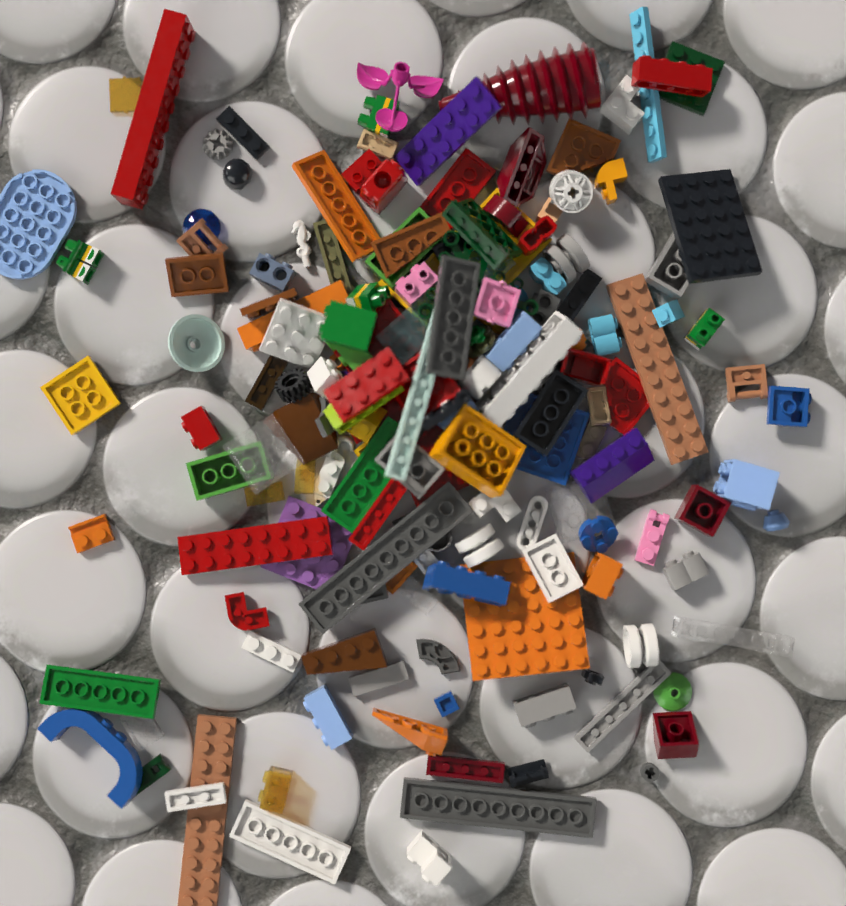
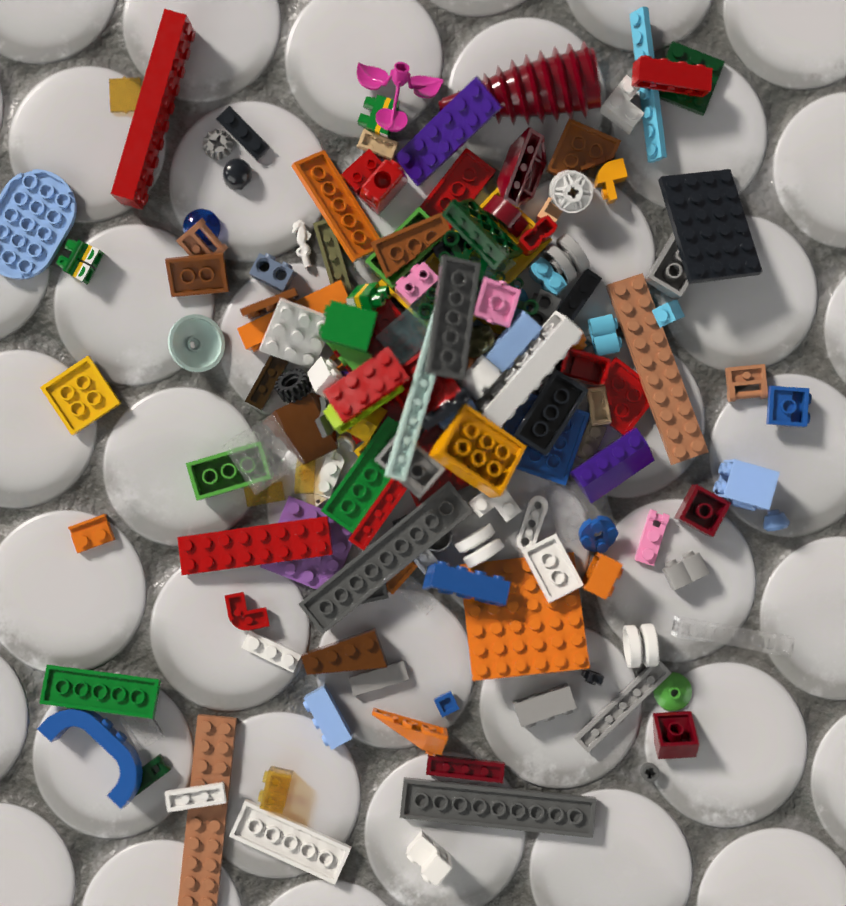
red brick [181,406,223,451] -> none
dark grey tile [416,639,460,675] -> none
green plate [469,326,485,346] -> none
black hinge [507,759,549,787] -> none
green hips [683,308,725,350] -> none

